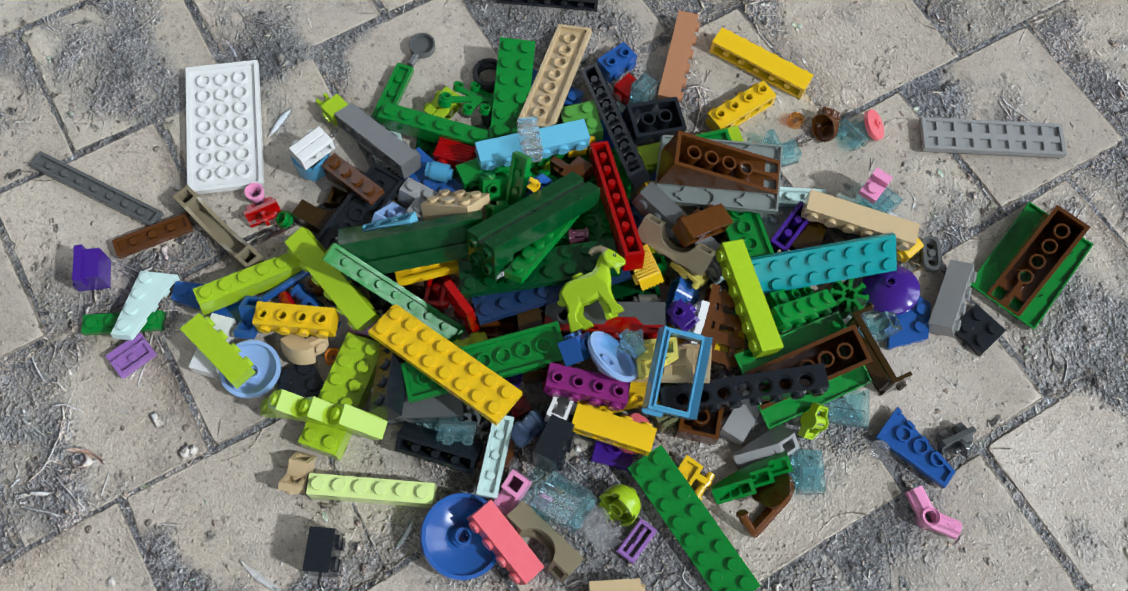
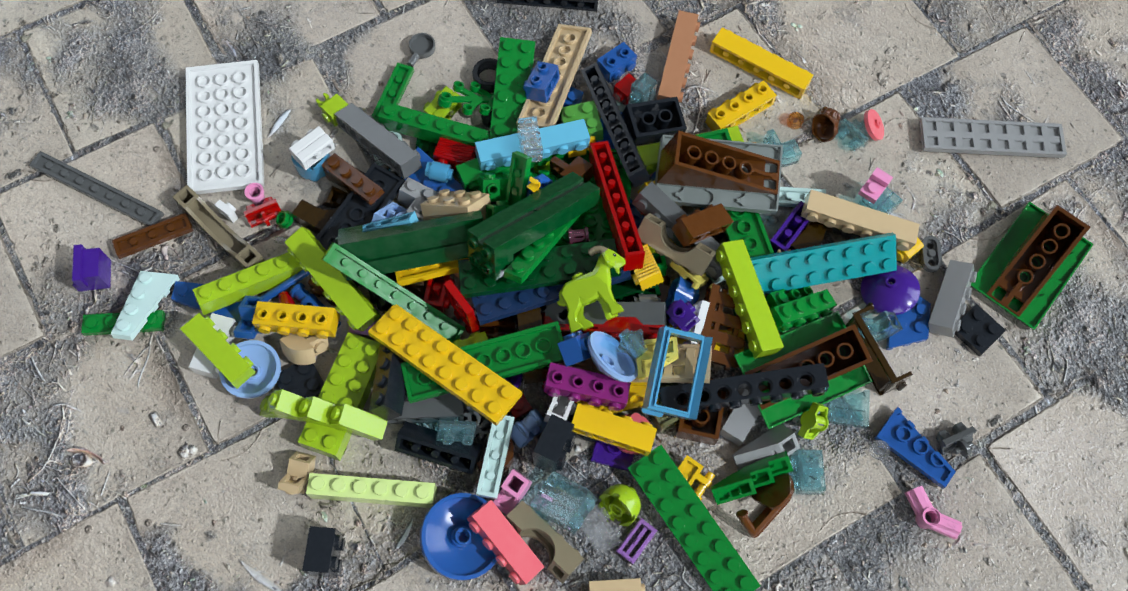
medium lavender plate [105,332,158,379] -> none
orange plate [324,348,340,366] -> none
green gear [829,278,869,319] -> none
none -> white plate [215,200,238,223]
none -> blue brick [523,61,560,103]

